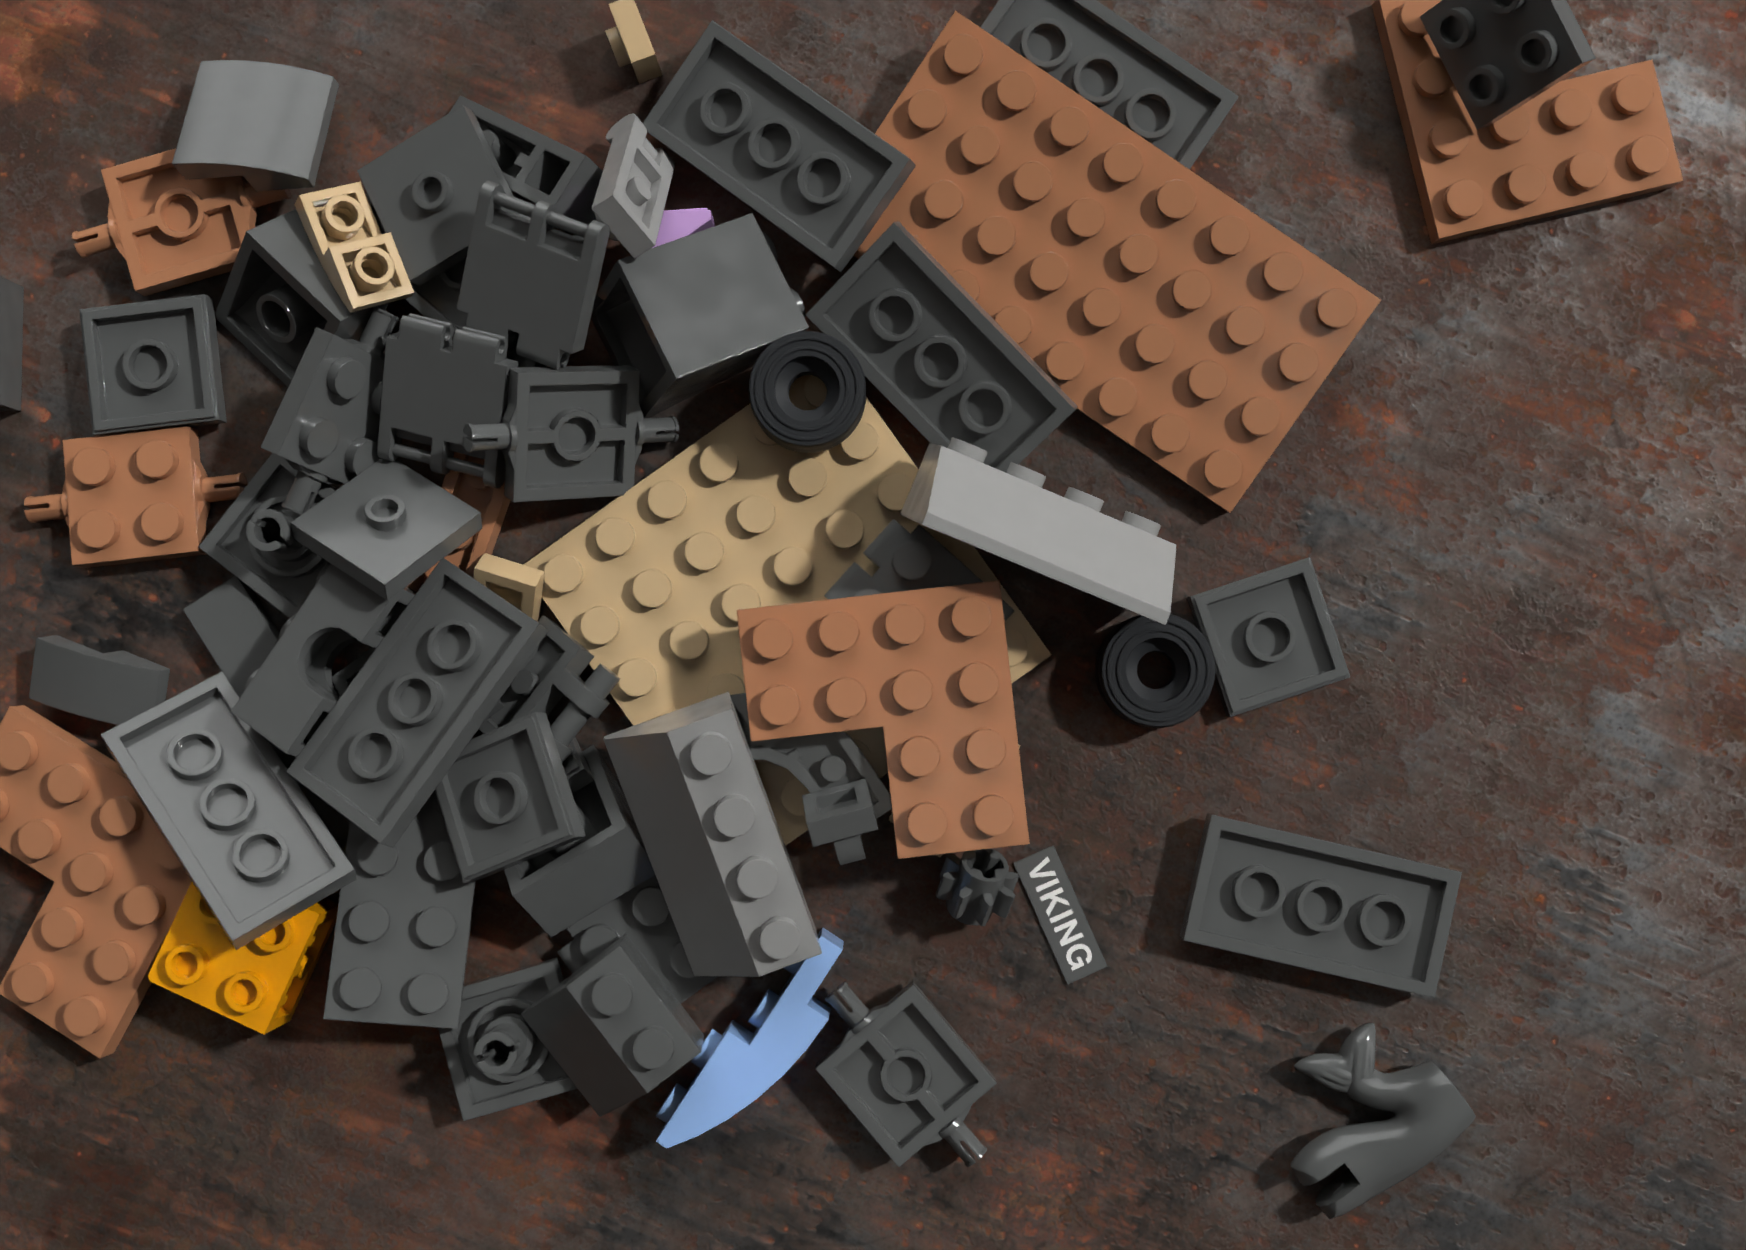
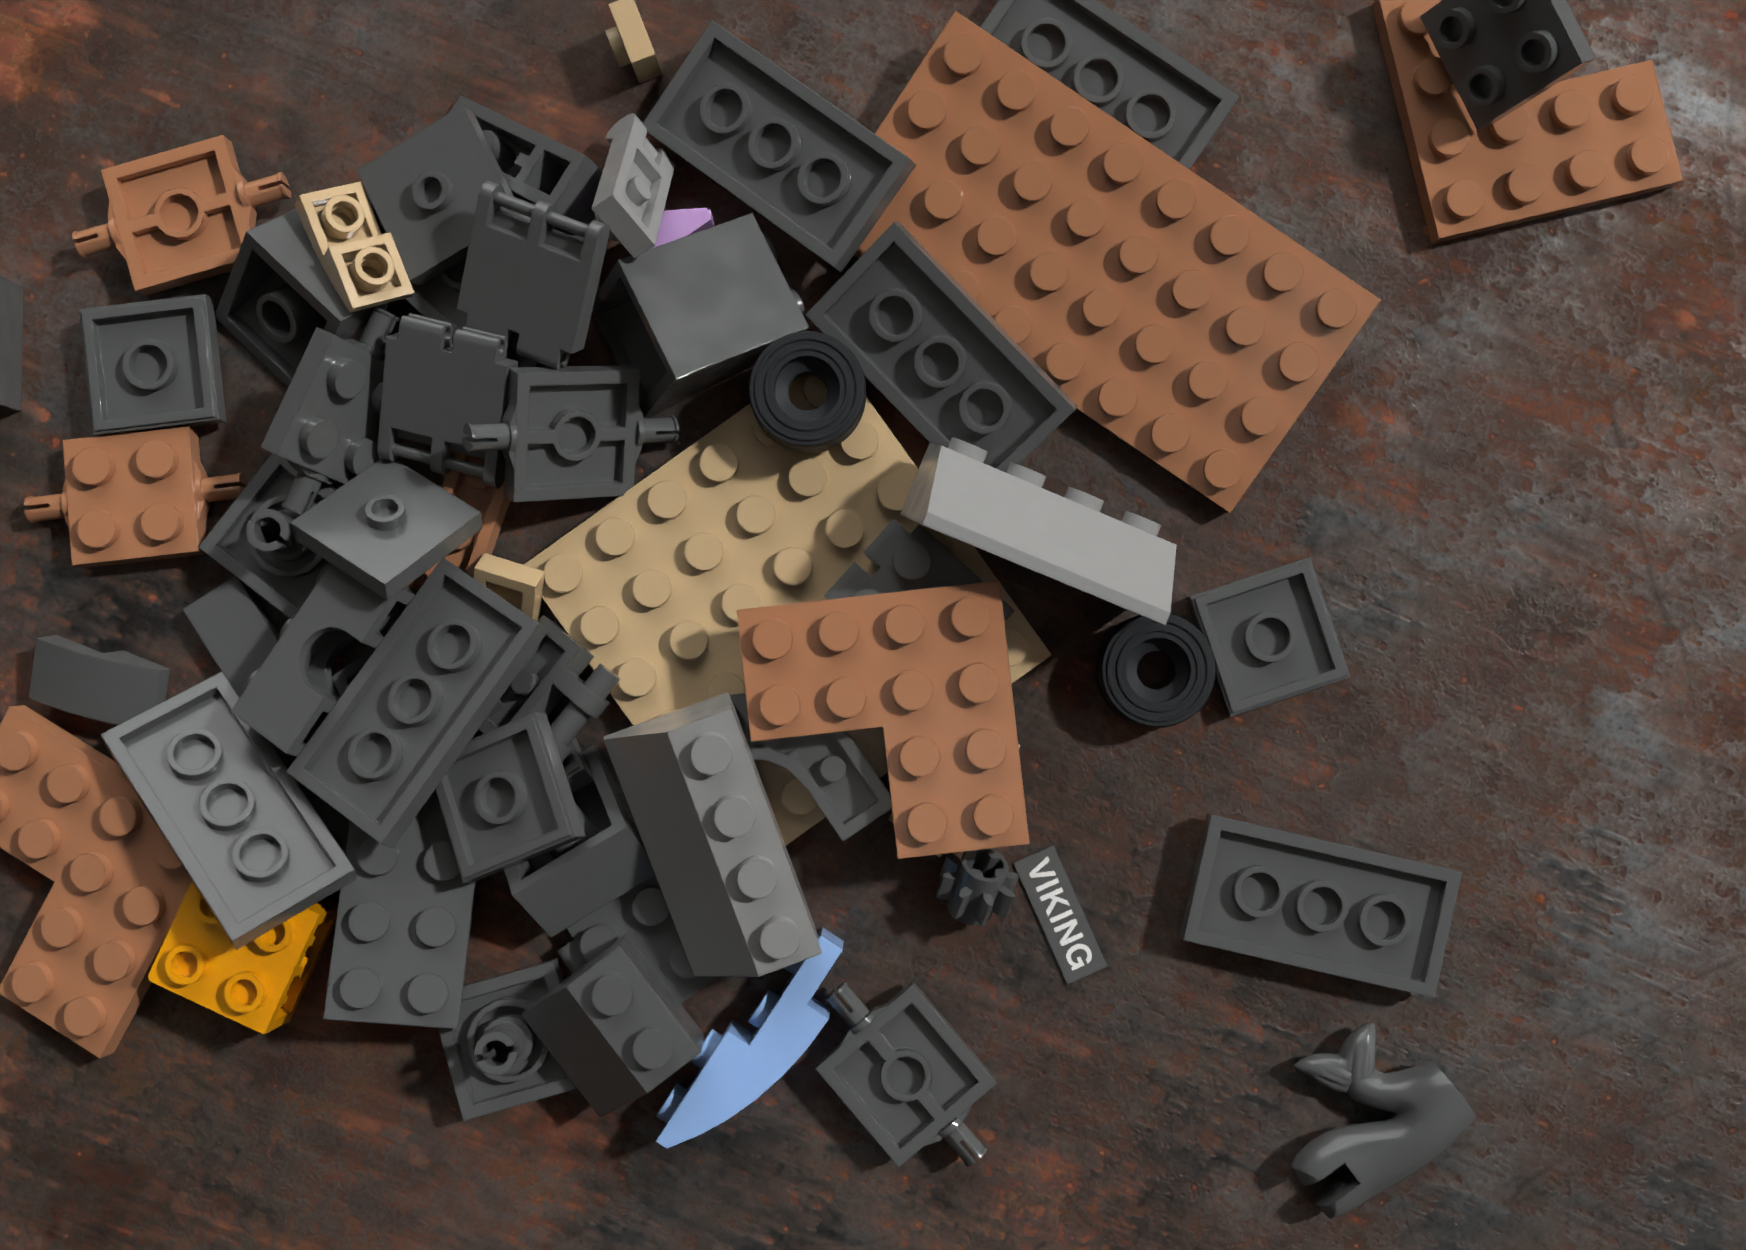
slope [172,60,339,192] -> none
dark grey tile [802,778,878,865] -> none

